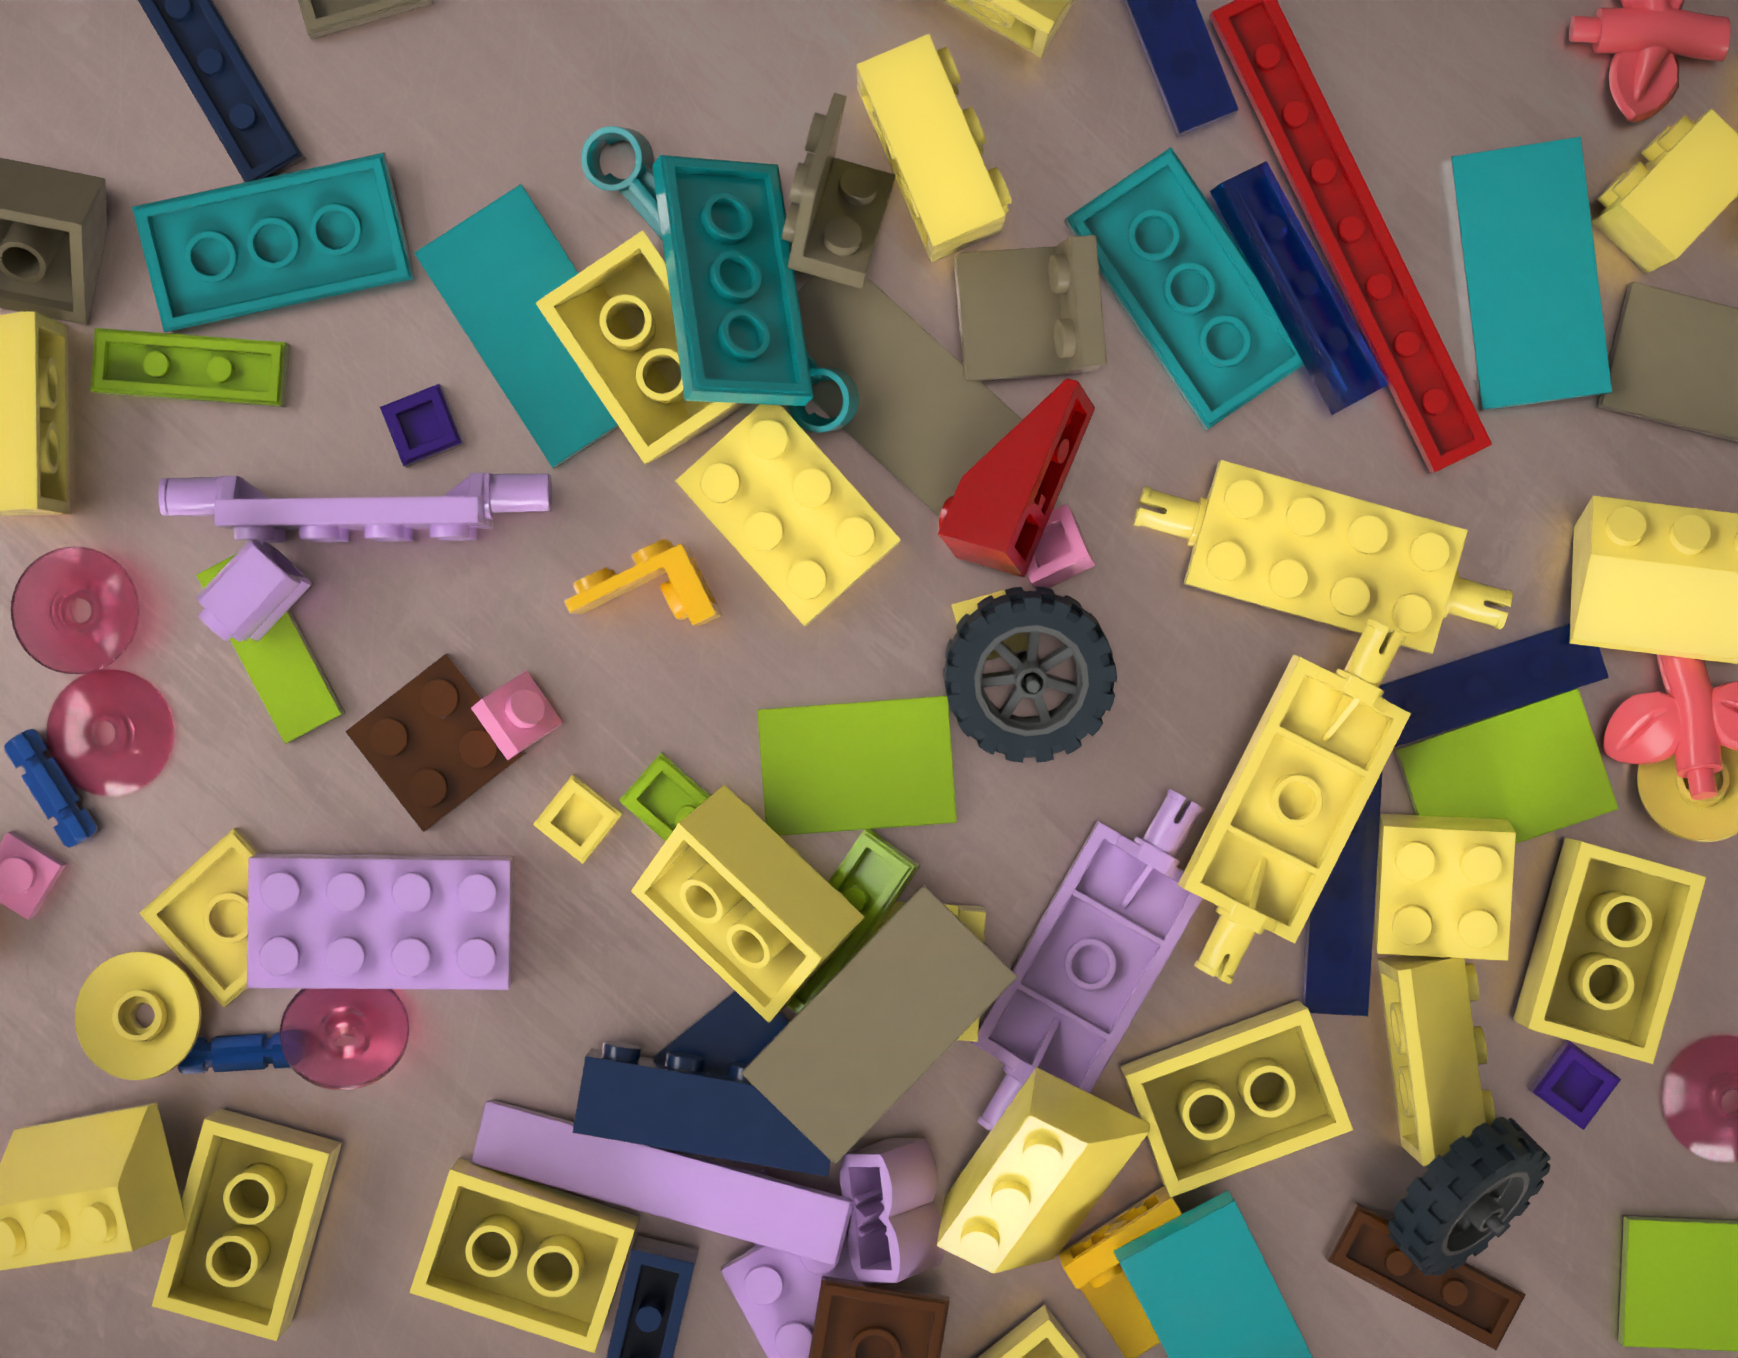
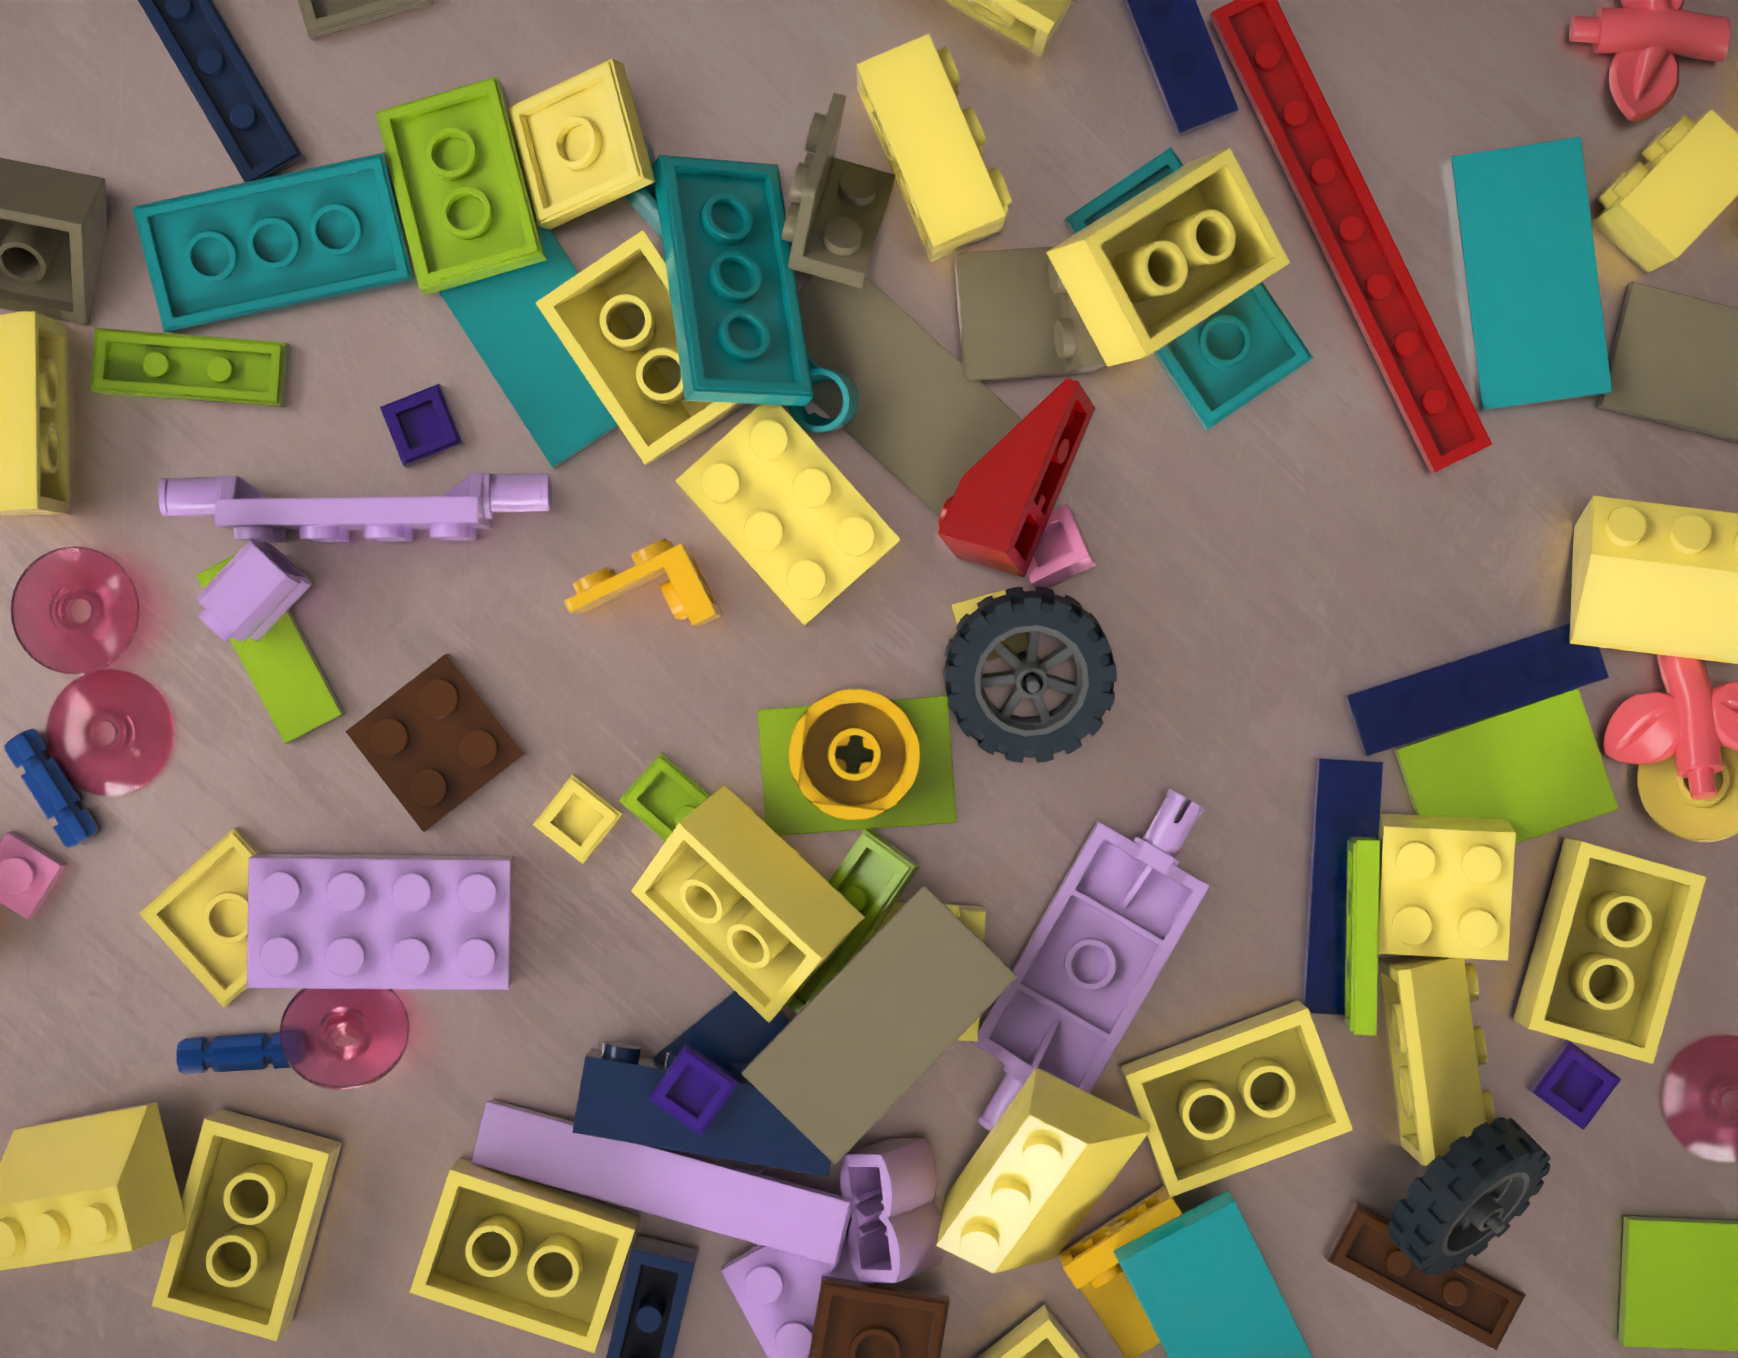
light yellow dish [75,952,202,1080] -> none
bright pink plate [471,670,563,761] -> none
light yellow plate [1133,460,1513,654] -> none
light yellow plate [1177,619,1411,985] -> none
clear blue tile [1210,161,1388,415] -> none
none -> lime tile [375,76,547,295]
none -> light yellow tile [507,58,655,230]
none -> dark purple tile [648,1043,740,1136]
none -> yellow brick [789,688,920,820]
none -> light yellow brick [1046,148,1290,367]
none -> lime tile [1344,837,1380,1035]

